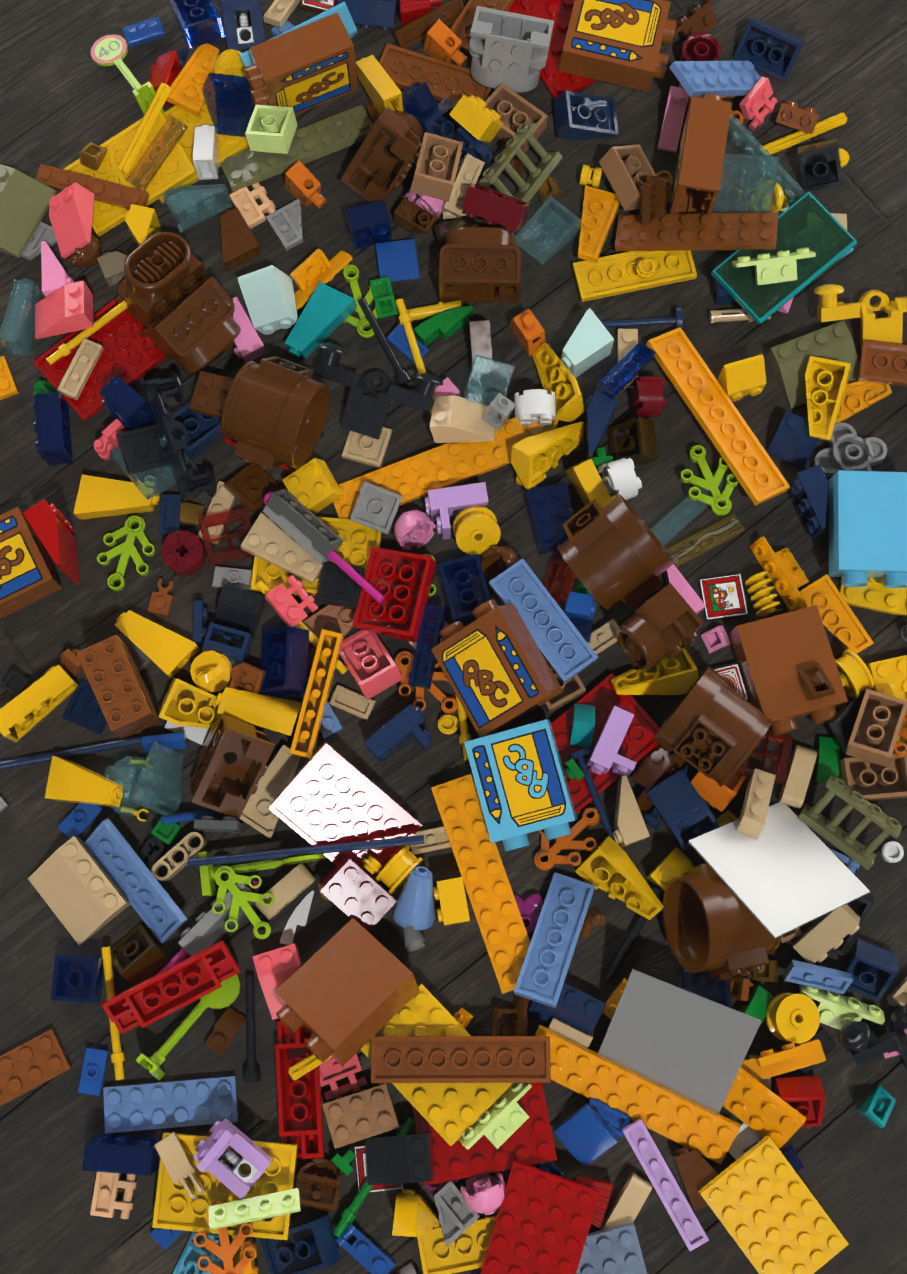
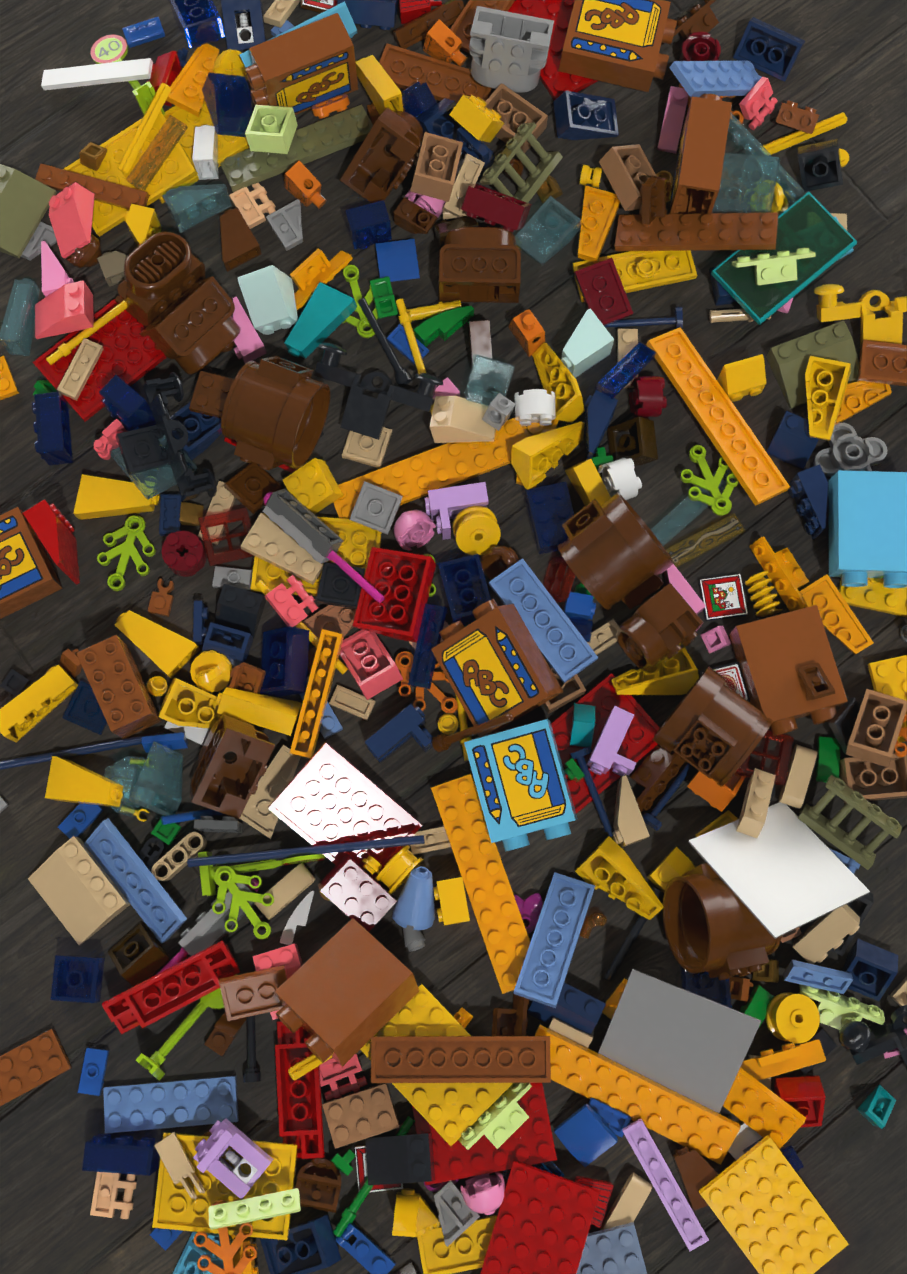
yellow bar [101,946,125,1080] -> none
orange plant [534,807,600,870] -> none
dark blue slope [646,769,720,851] -> none
yellow wheel [834,649,874,699] -> none
white tile [880,841,904,863] -> none
none -> white tile [41,58,153,90]
none -> yellow plate [146,676,168,696]
none -> dark orange tile [219,965,287,1021]
none -> orange plate [311,94,350,119]
none -> reddish brown piece [432,713,514,752]
none -> dark red plate [574,258,634,326]

